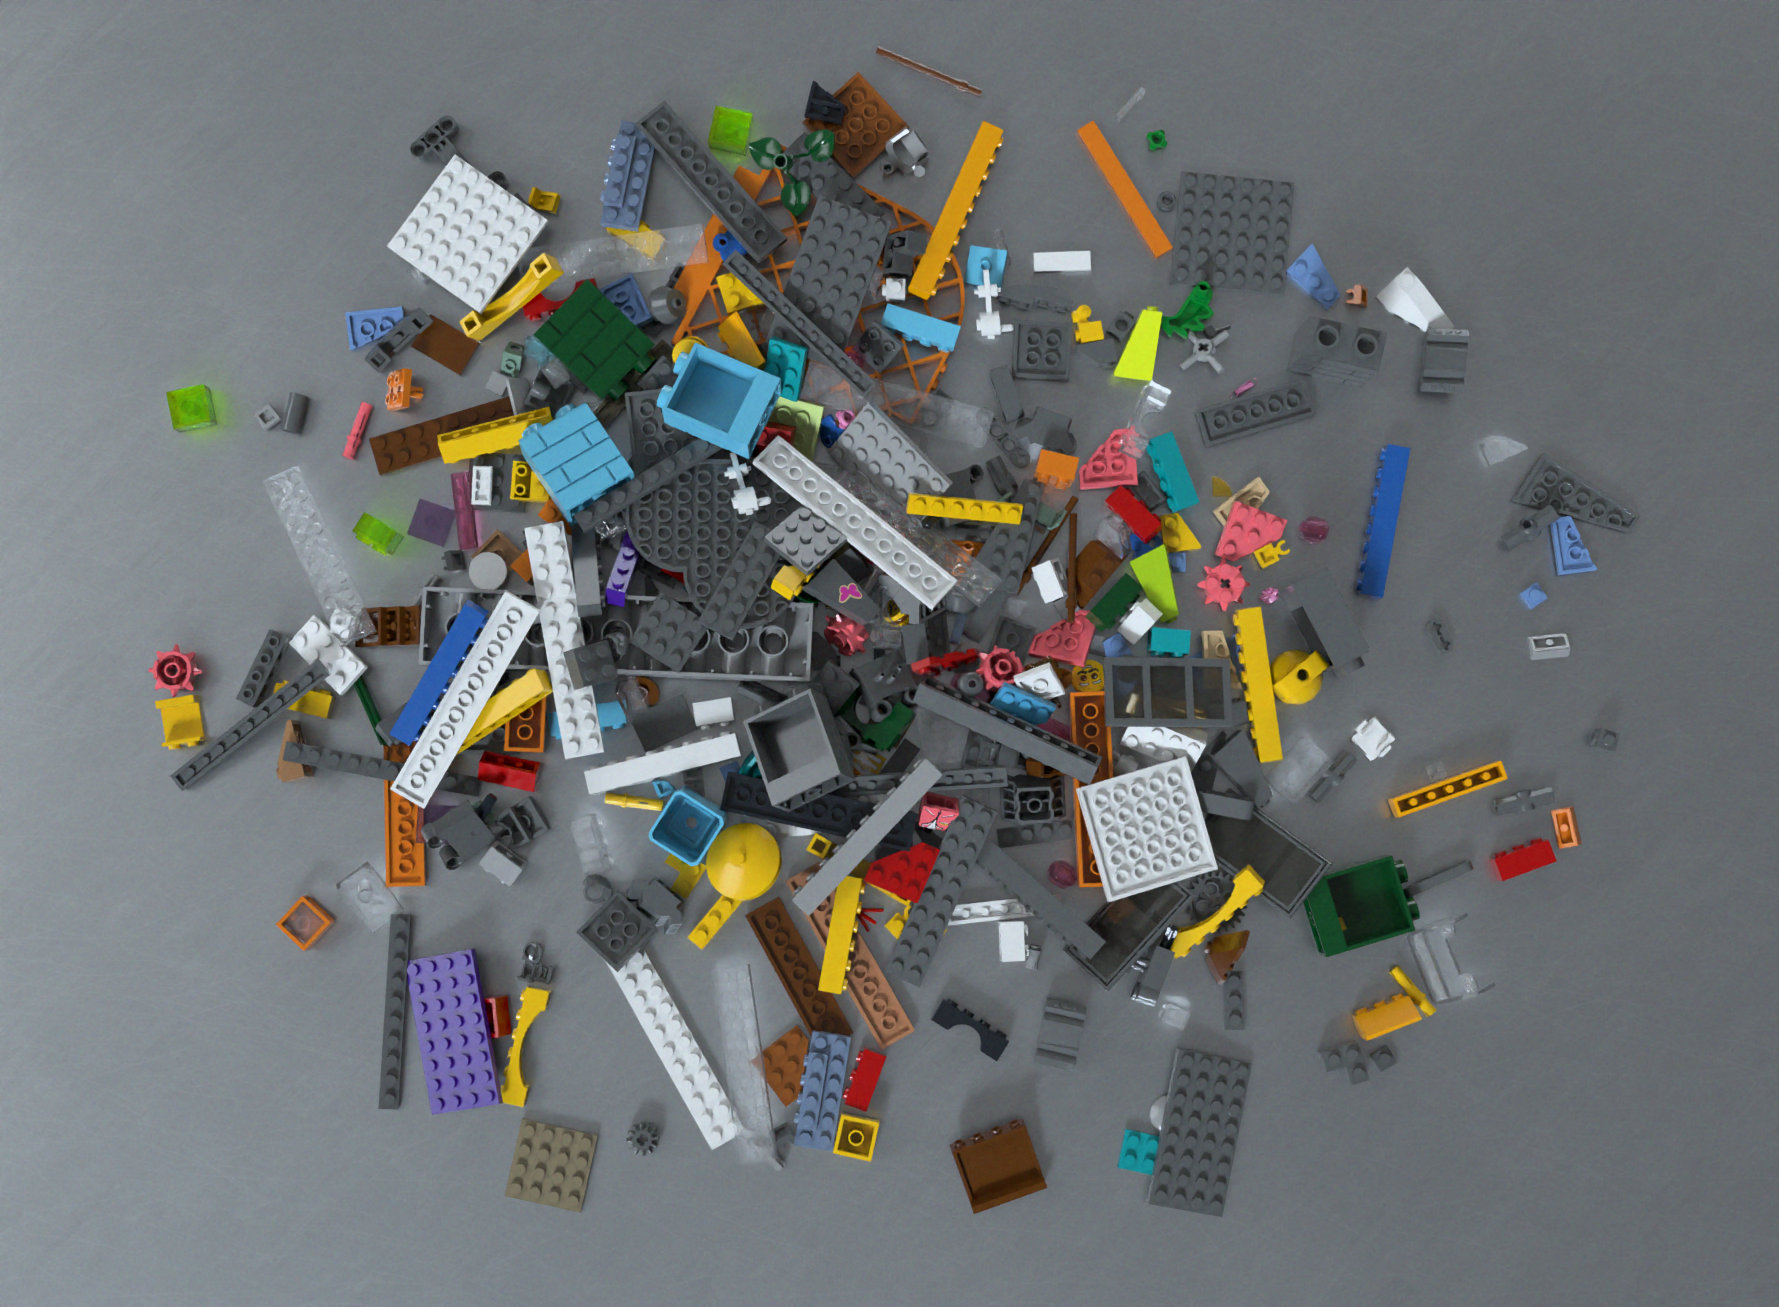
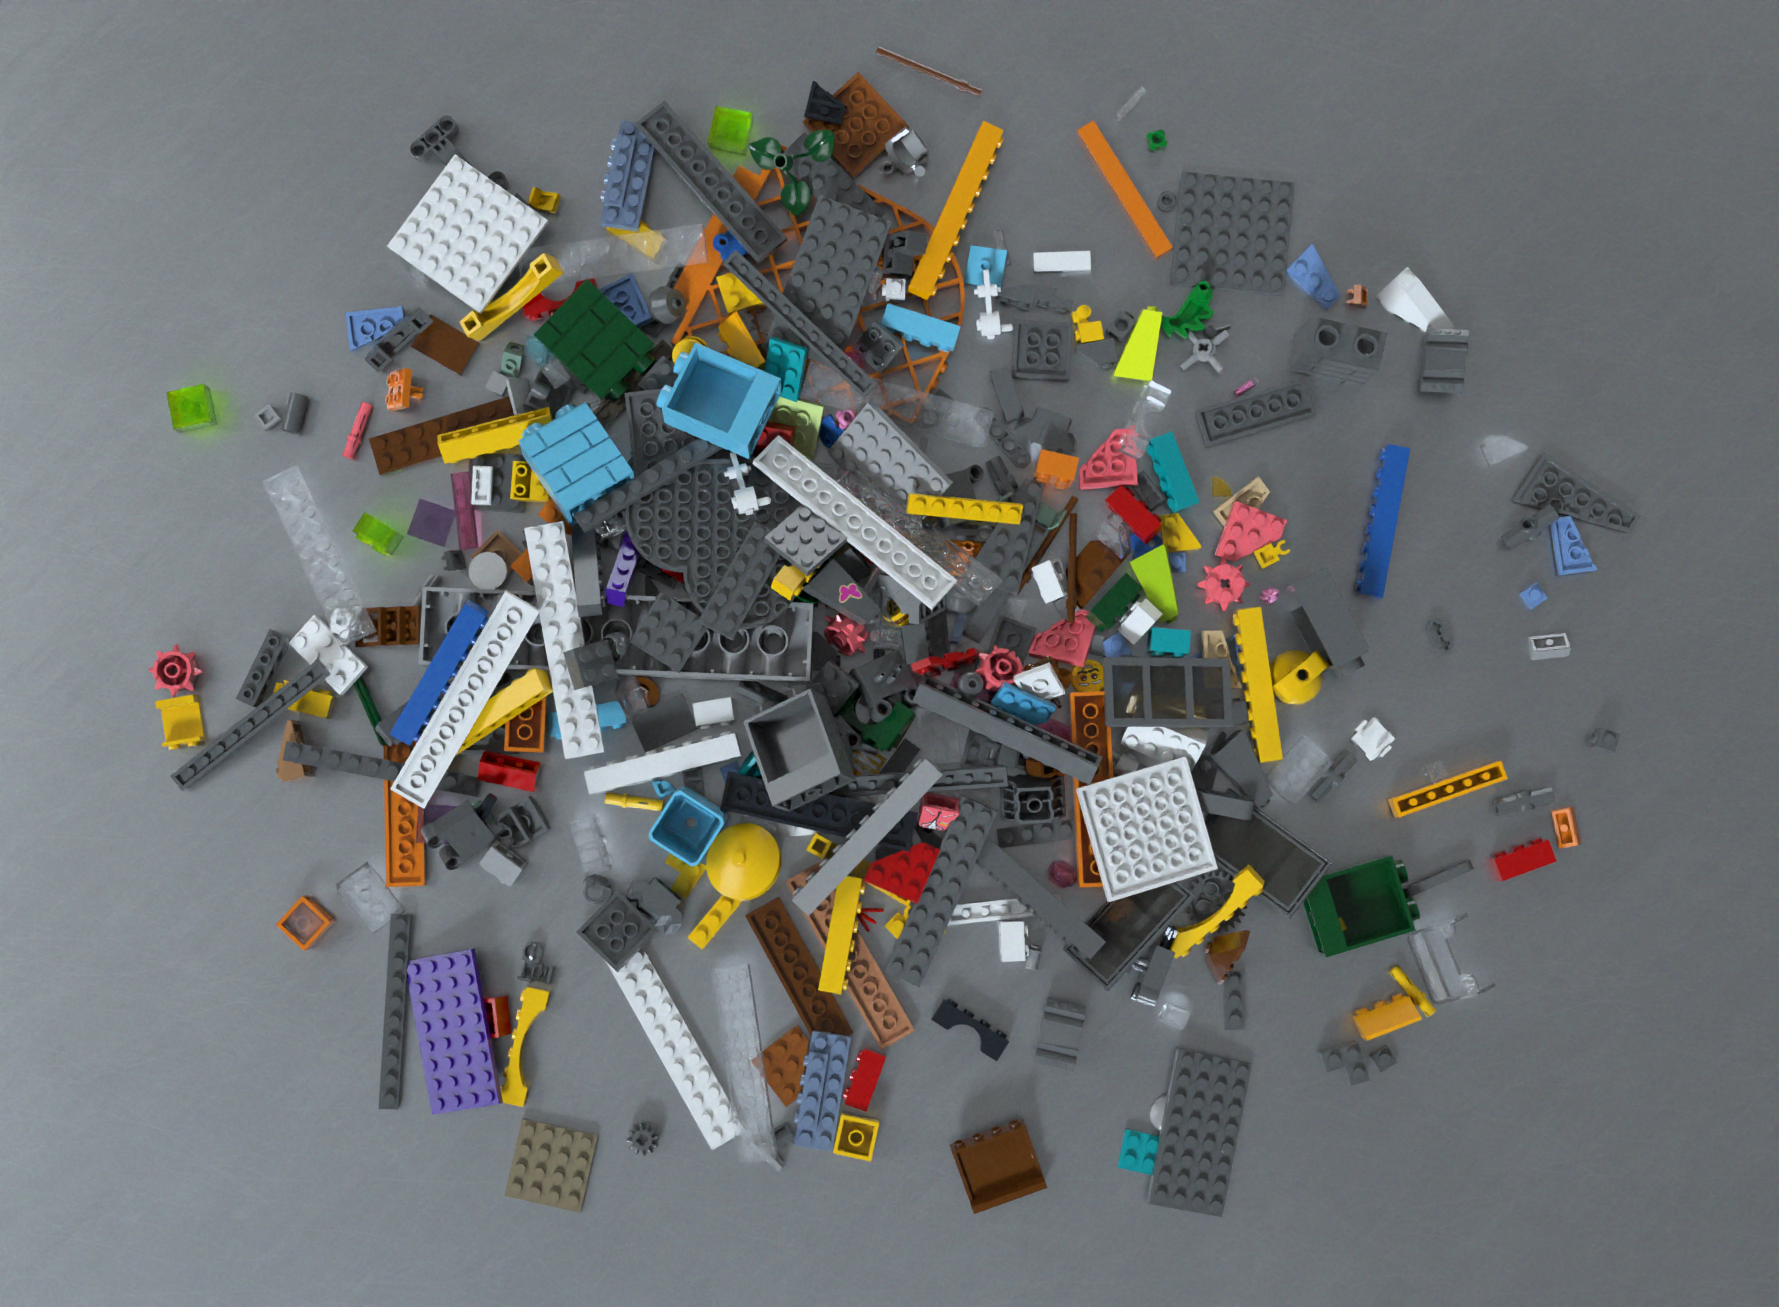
clear pink head [1300,516,1329,543] -> none

